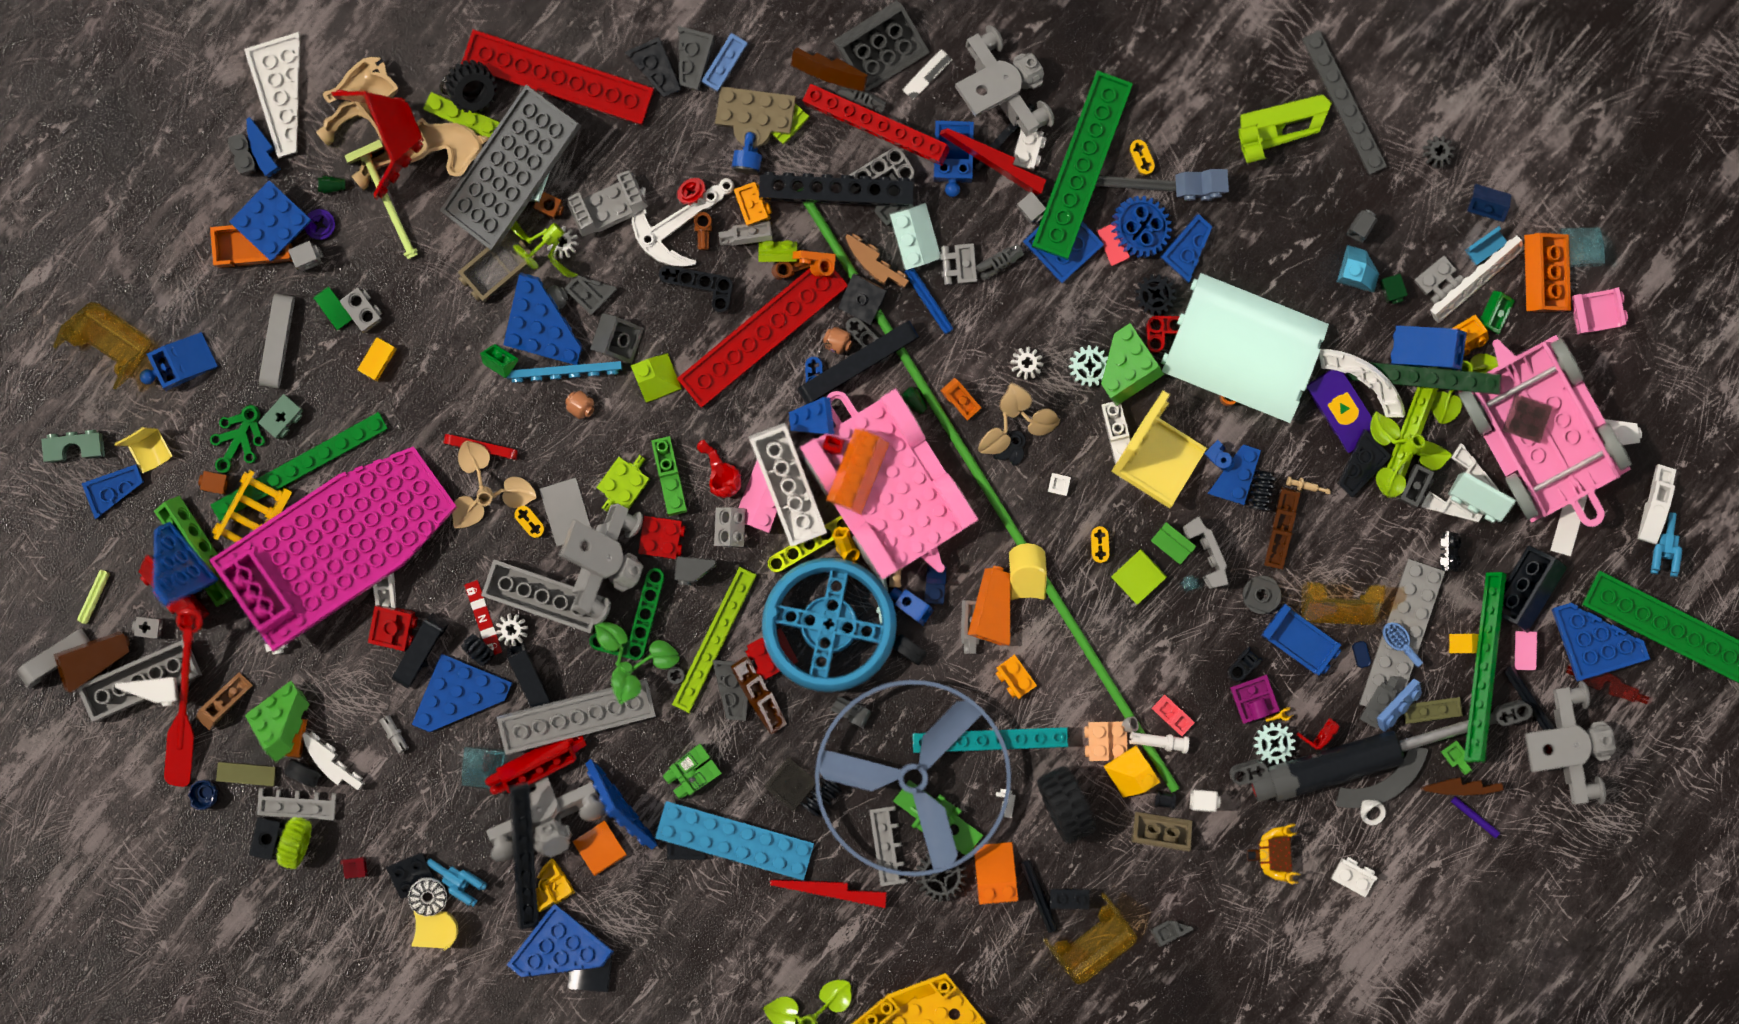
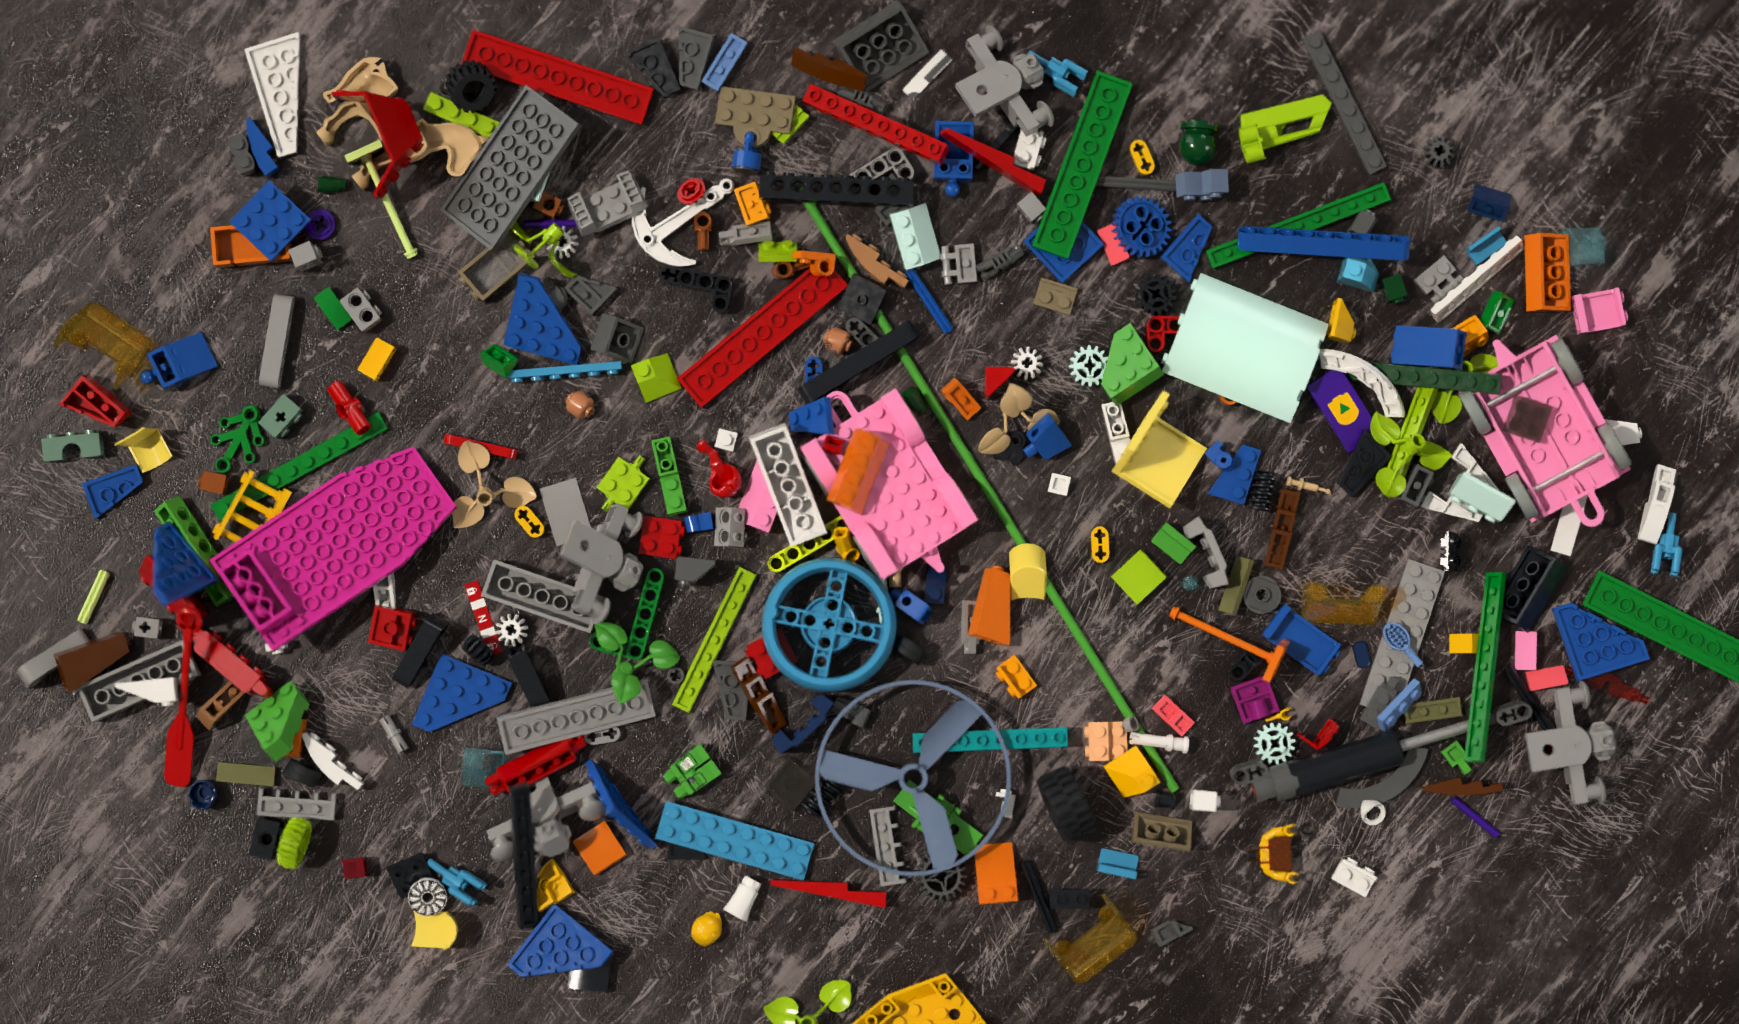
none -> red wedge [58,374,132,427]
none -> hinge [193,626,273,698]
none -> red piece [327,381,371,436]
none -> dark purple bar [523,220,577,228]
none -> light grey beam [584,726,621,745]
none -> blue leg [684,512,714,533]
none -> yellow hair [691,911,722,946]
none -> white plate [714,428,738,452]
none -> white plant [723,876,761,922]
none -> dark blue plate [772,694,834,754]
none -> red slope [985,367,1016,400]
none -> blue torso [1023,413,1072,460]
none -> dark azure plant [1028,50,1088,97]
none -> dark tan plate [1033,278,1078,316]
none -> dark azure panel [1097,848,1139,879]
none -> orange tile [1169,606,1290,682]
none -> dark green tile [1178,119,1219,166]
none -> green plate [1206,182,1391,269]
none -> olive tile [1218,556,1254,616]
none -> blue beam [1238,226,1410,260]
none -> yellow slope [1326,298,1356,344]
none -> coral slope [1525,665,1569,691]

